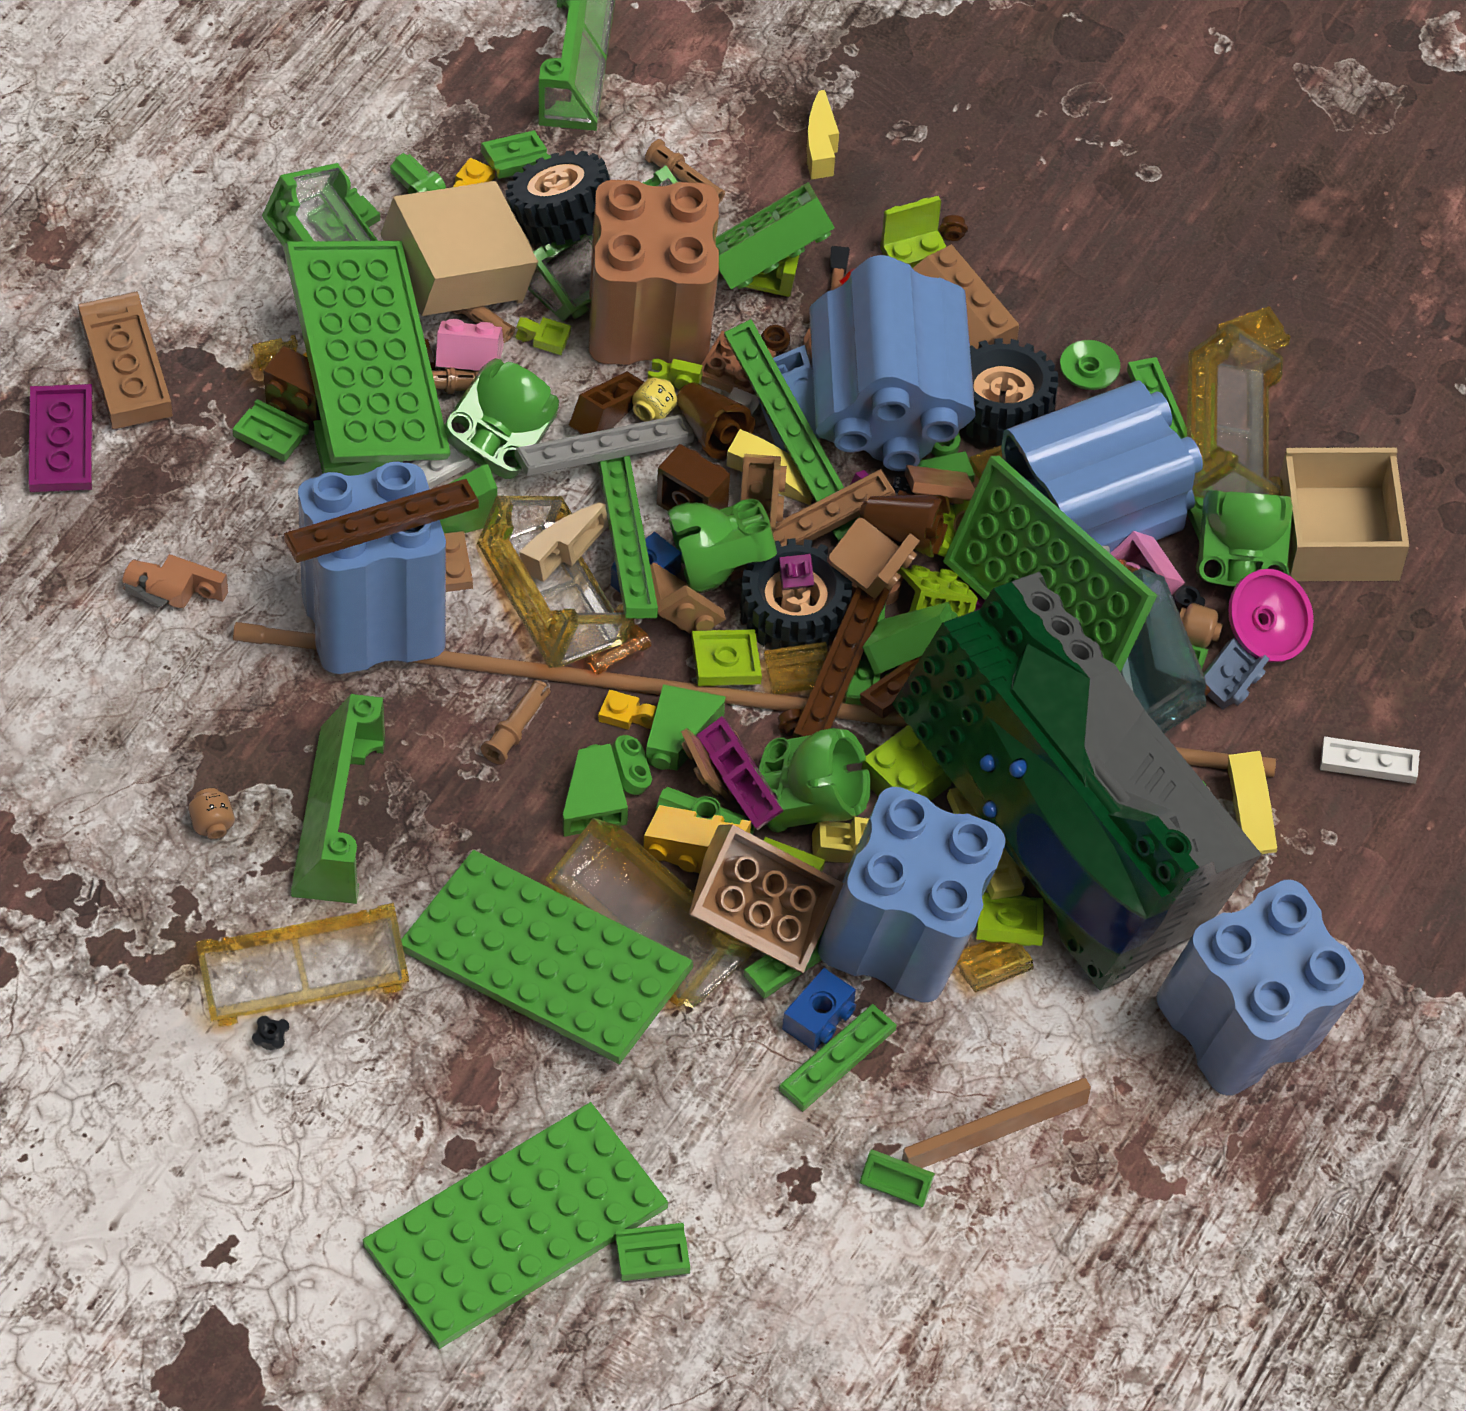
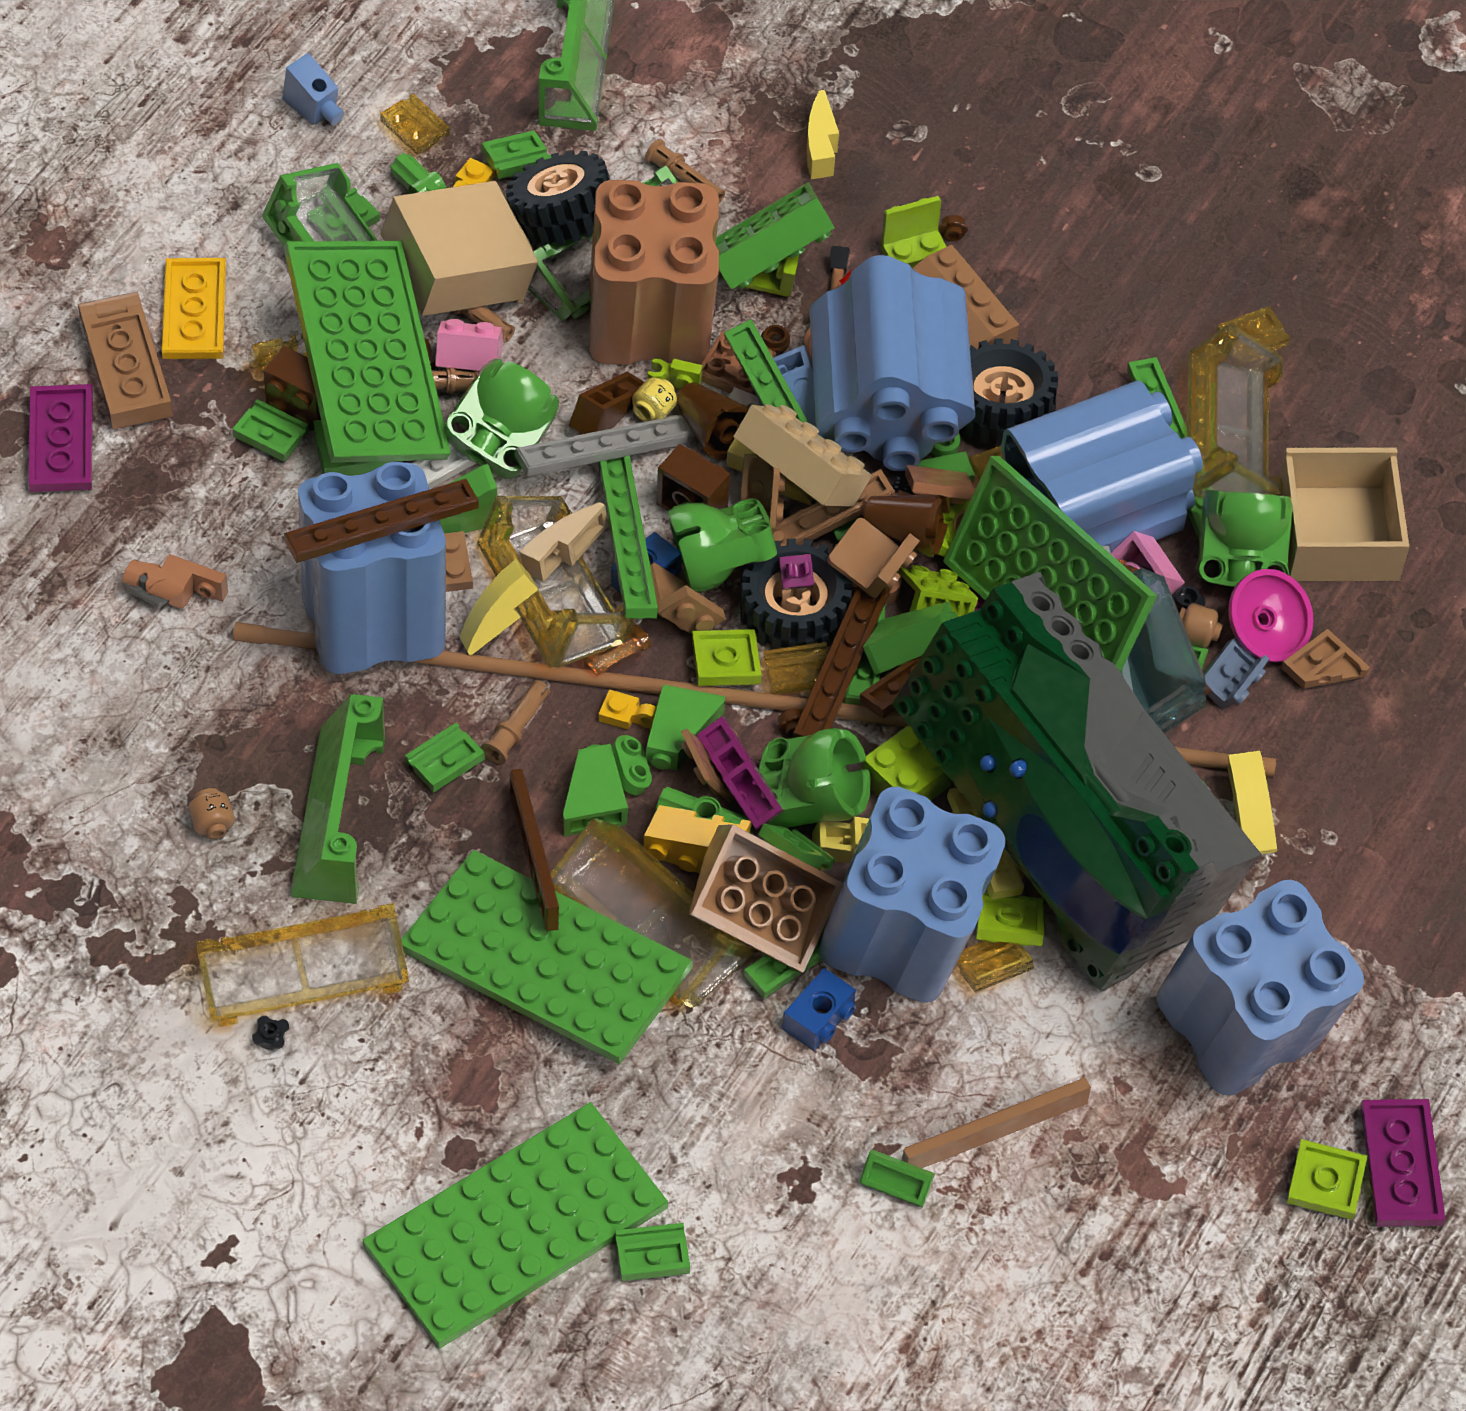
lime plate [515,317,572,355] -> none
bright green tile [779,1004,897,1112] -> none
bright green dish [1060,340,1120,390] -> none
white plate [1320,737,1420,784] -> none
none -> yellow tile [162,258,226,359]
none -> medium blue torso [282,53,344,125]
none -> clear yellow plate [380,93,450,155]
none -> bright green plate [405,722,485,793]
none -> light yellow slope [459,559,538,656]
none -> reddish brown tile [509,769,559,931]
none -> tan piece [733,404,872,507]
none -> bright green plate [758,823,835,870]
none -> medium nougat wing [1281,629,1370,689]
none -> lime plate [1287,1139,1367,1220]
none -> magenta plate [1360,1099,1446,1227]

